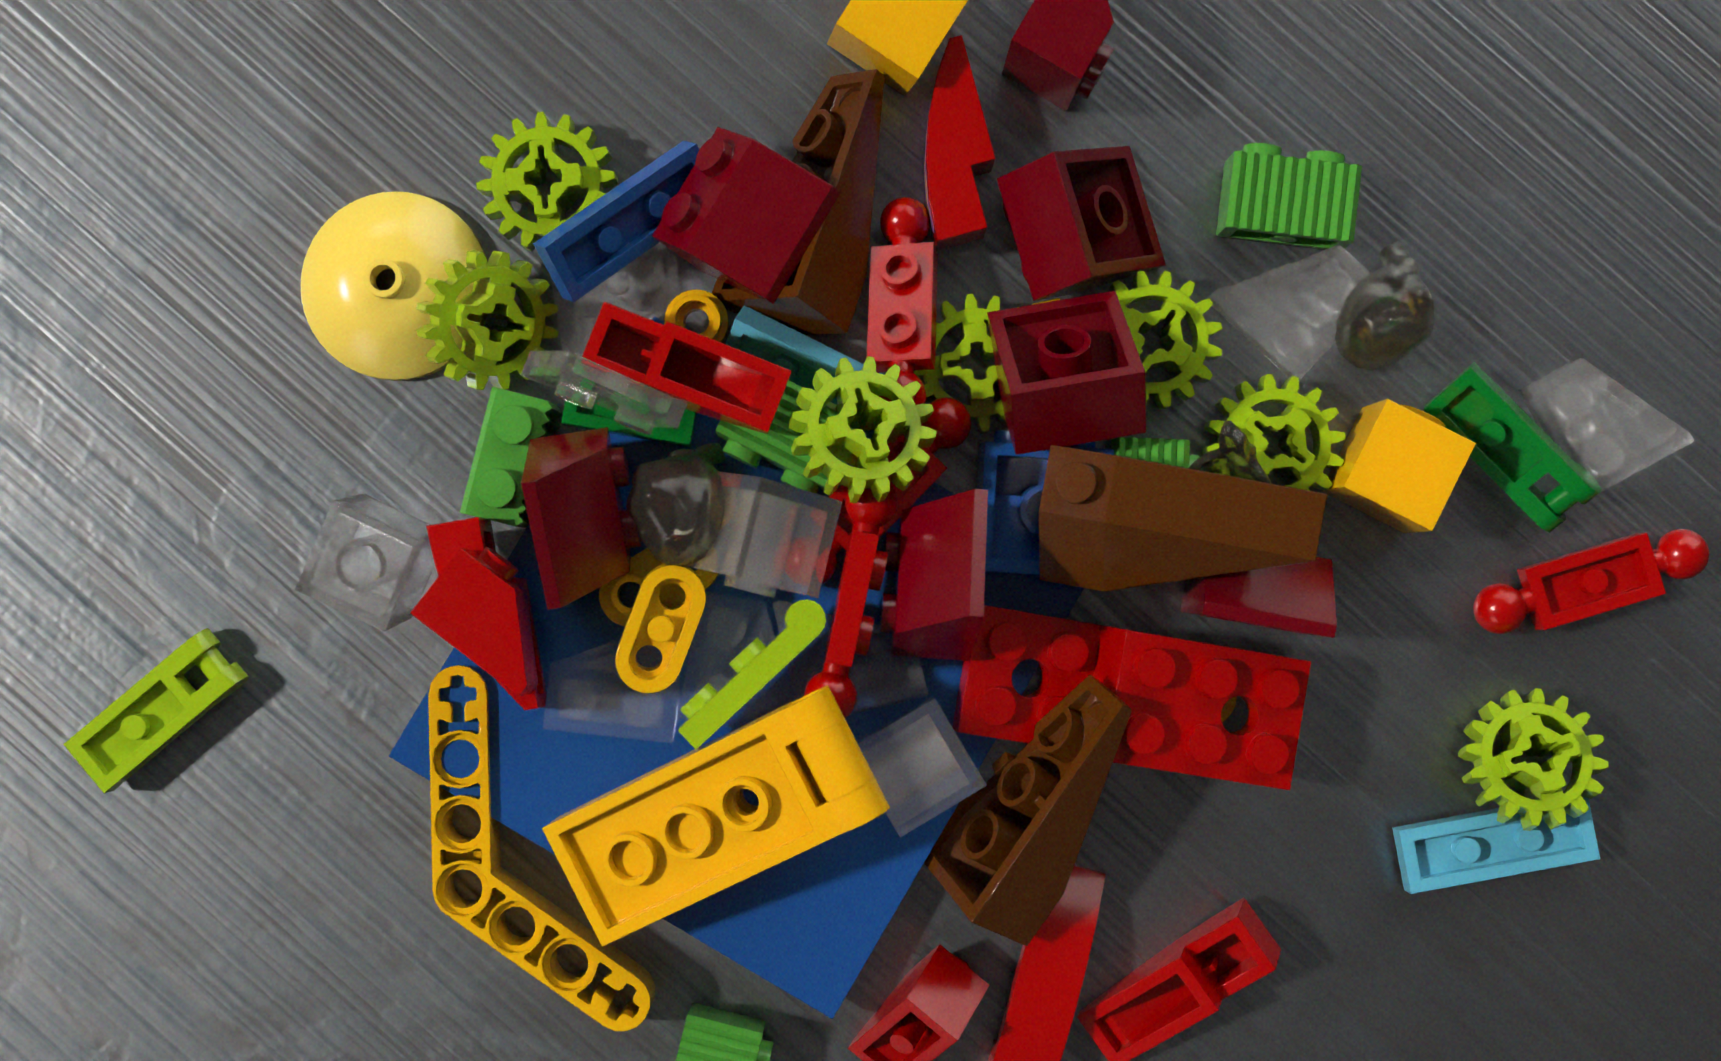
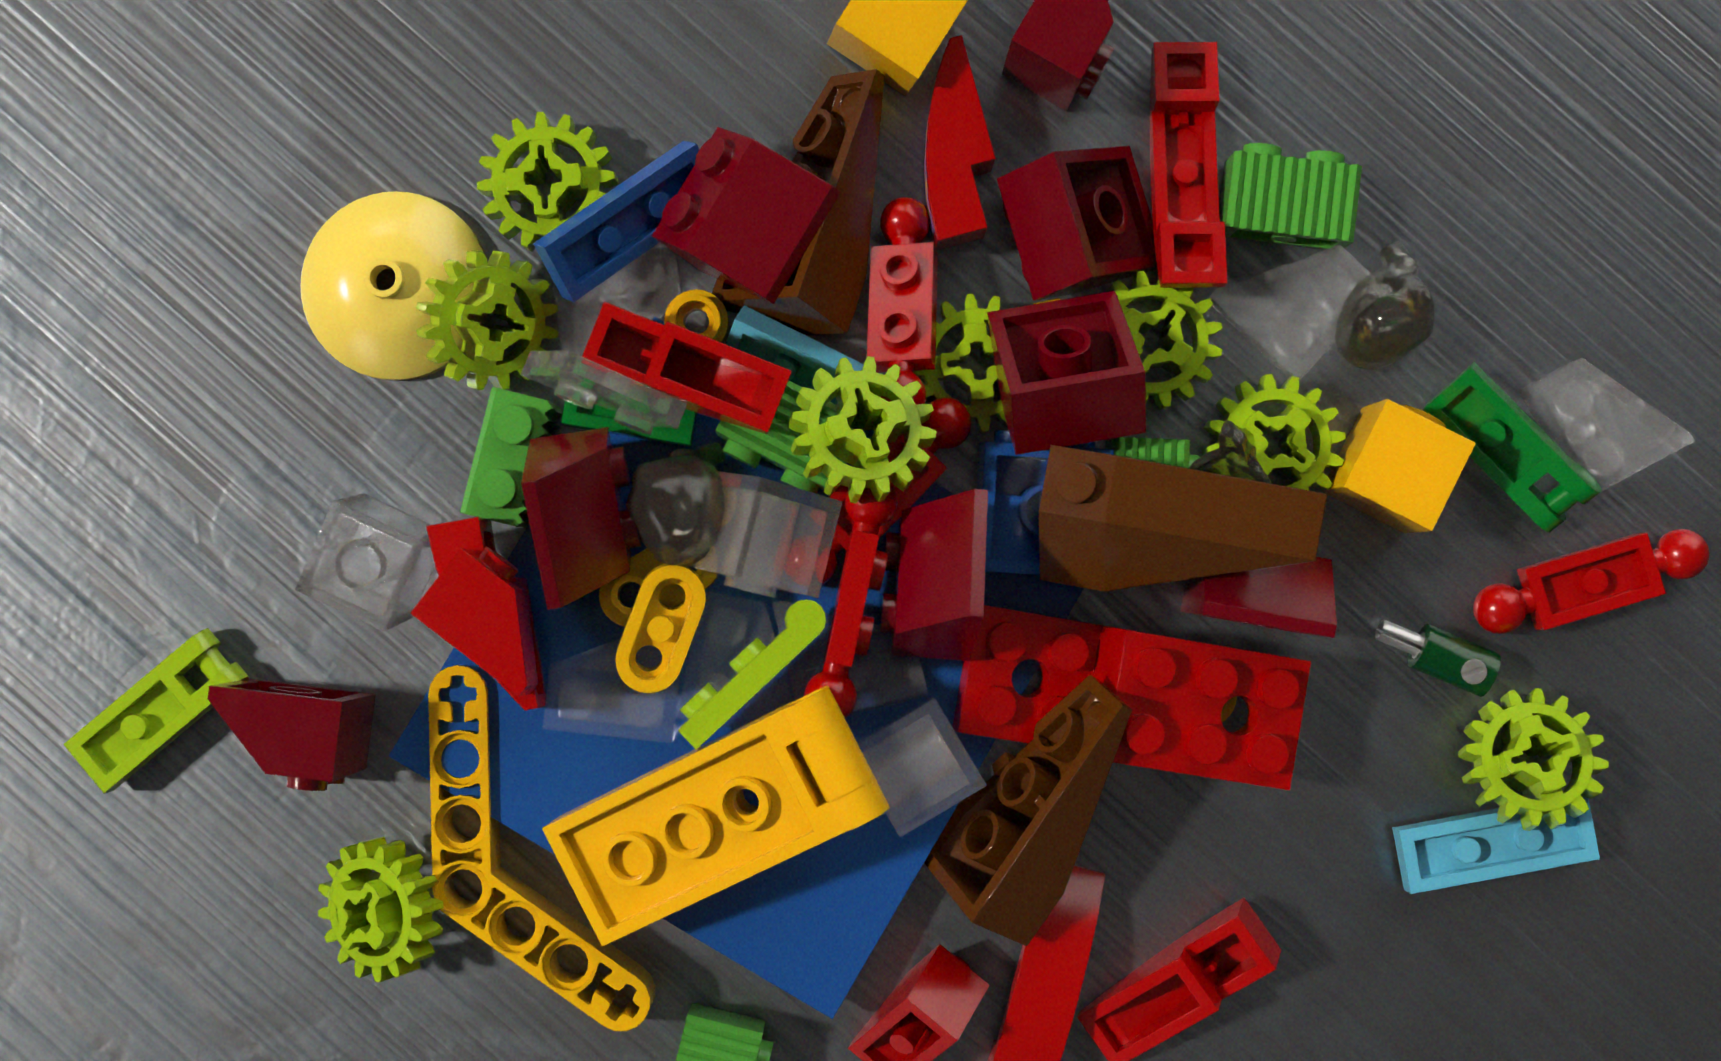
none -> dark red slope [207,679,376,791]
none -> lime gear [318,837,444,982]
none -> red slope [1150,42,1227,288]
none -> dark green piece [1375,620,1501,697]

